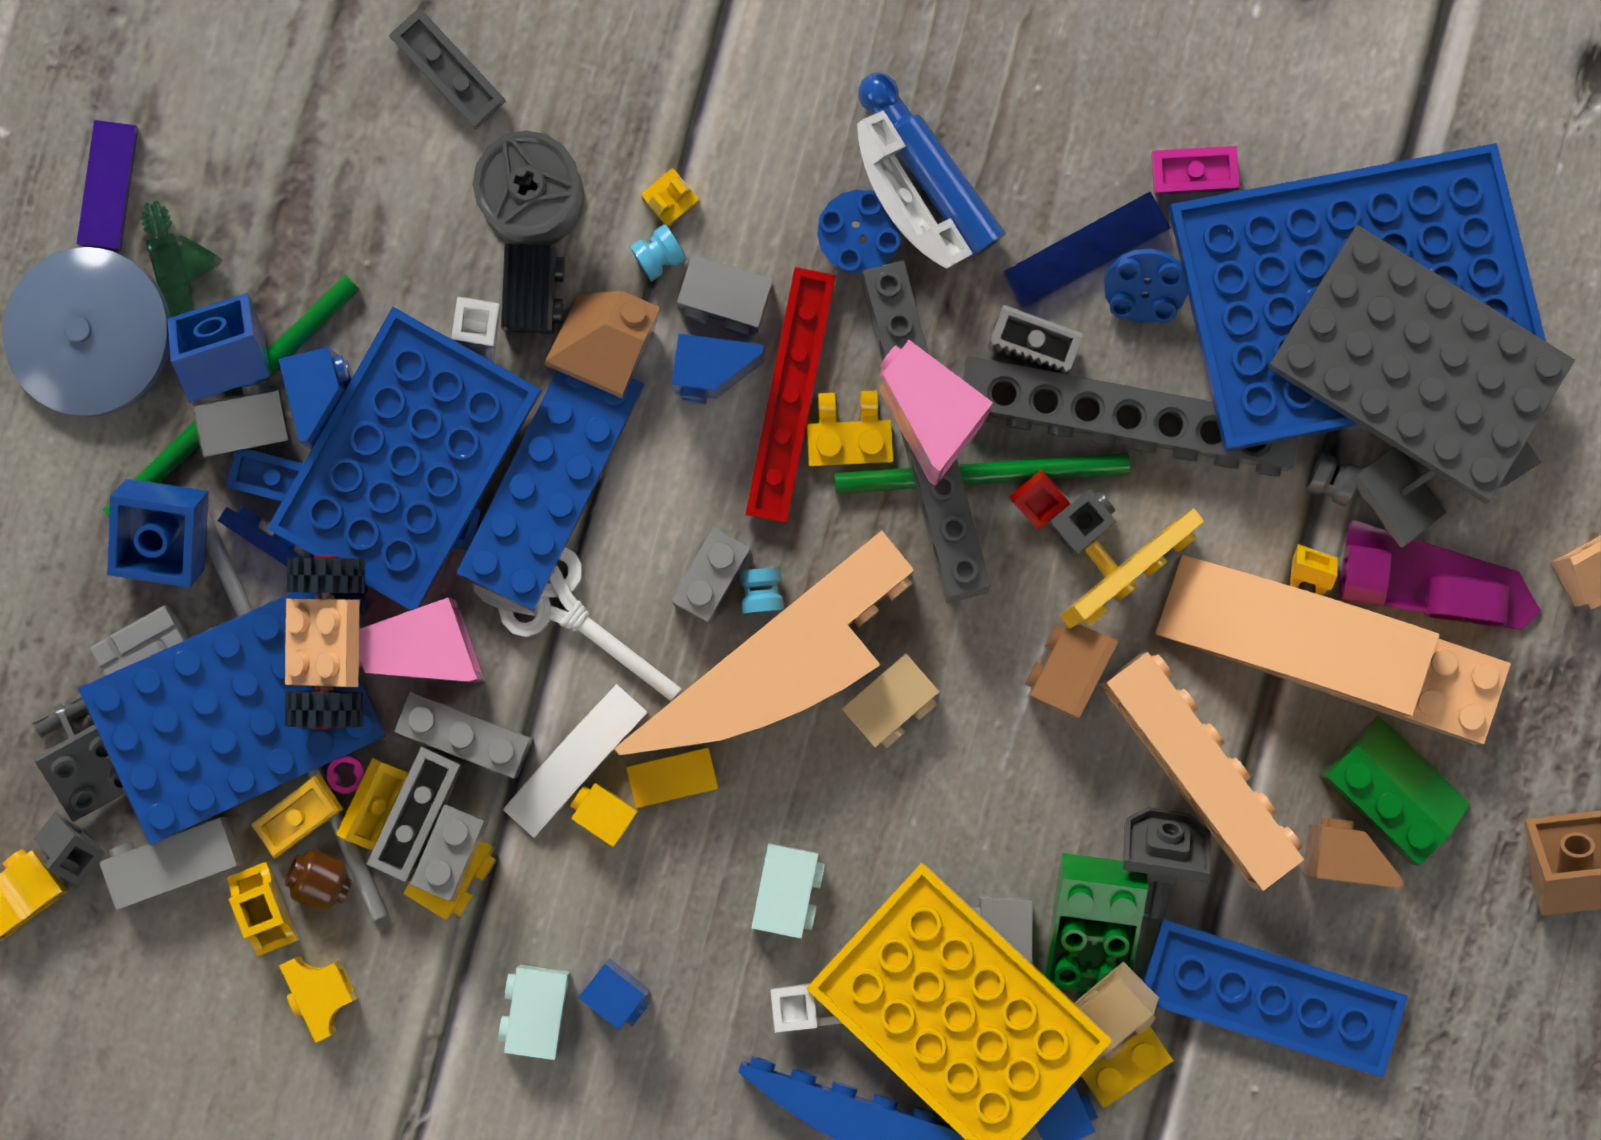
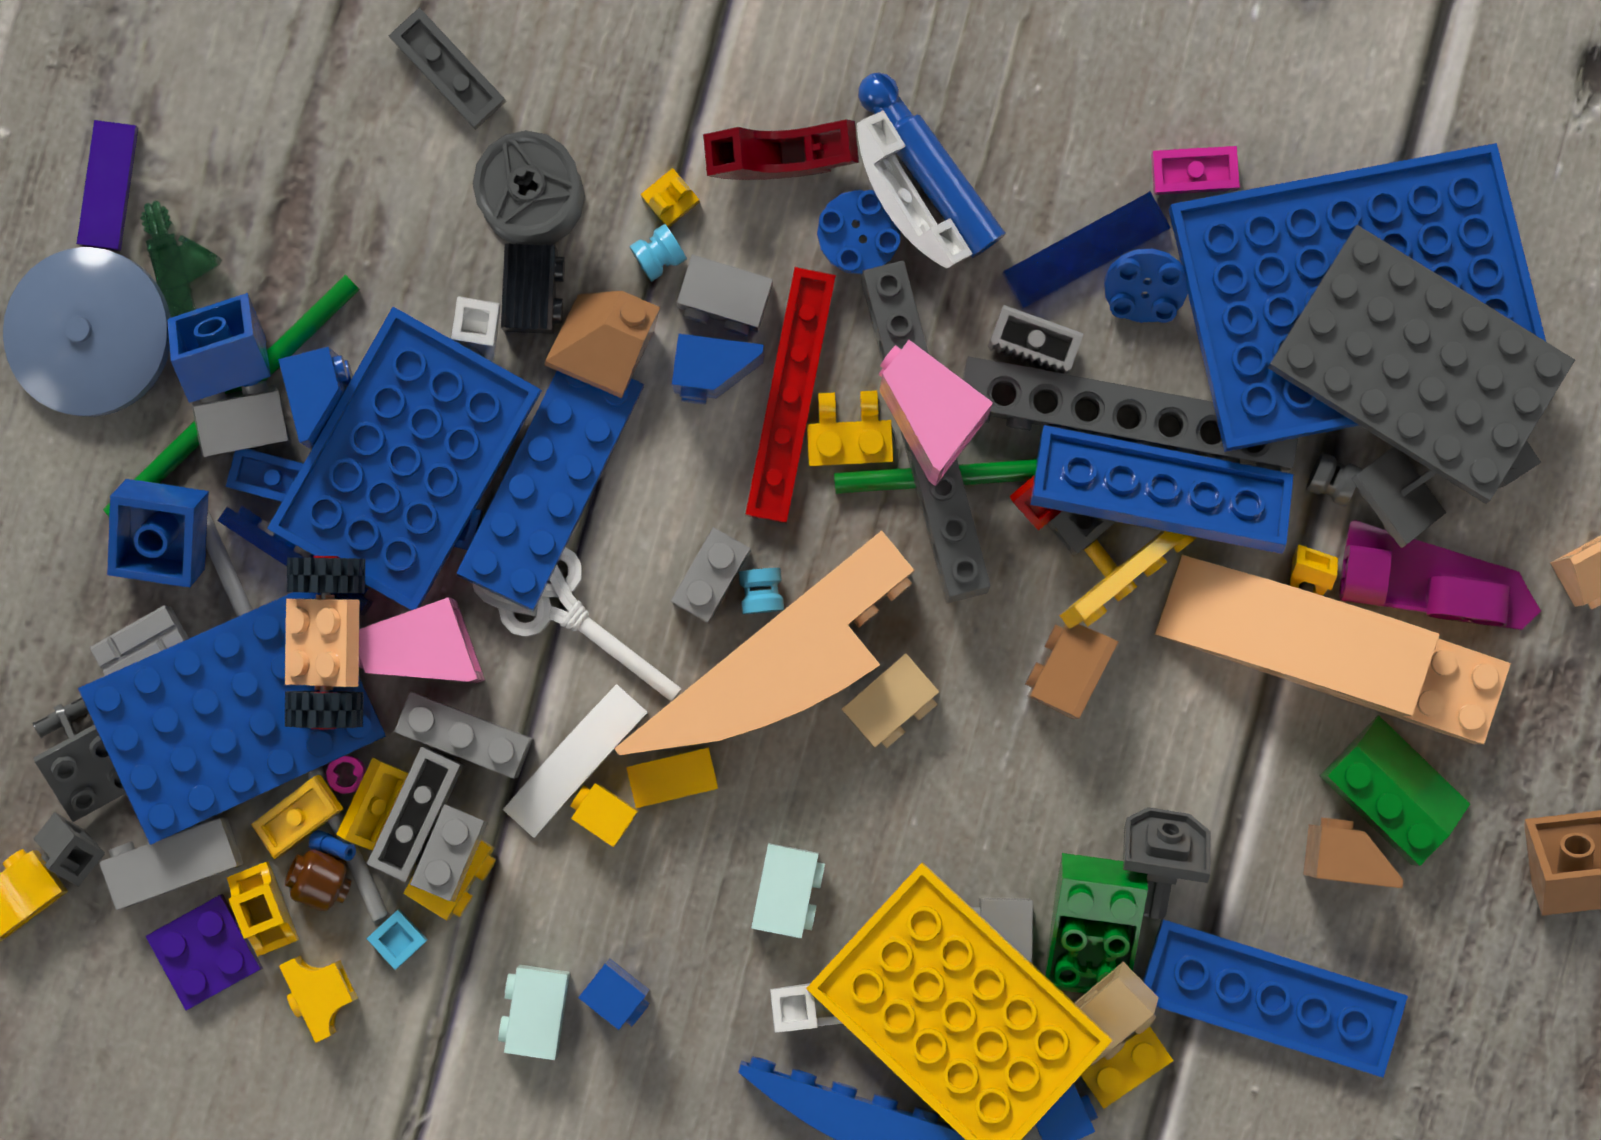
light nougat brick [1099,652,1304,891] -> none
none -> dark purple plate [145,894,263,1011]
none -> blue piece [309,830,356,861]
none -> medium azure plate [366,909,428,970]
none -> dark red arch [703,119,859,180]
none -> blue plate [1030,425,1294,554]

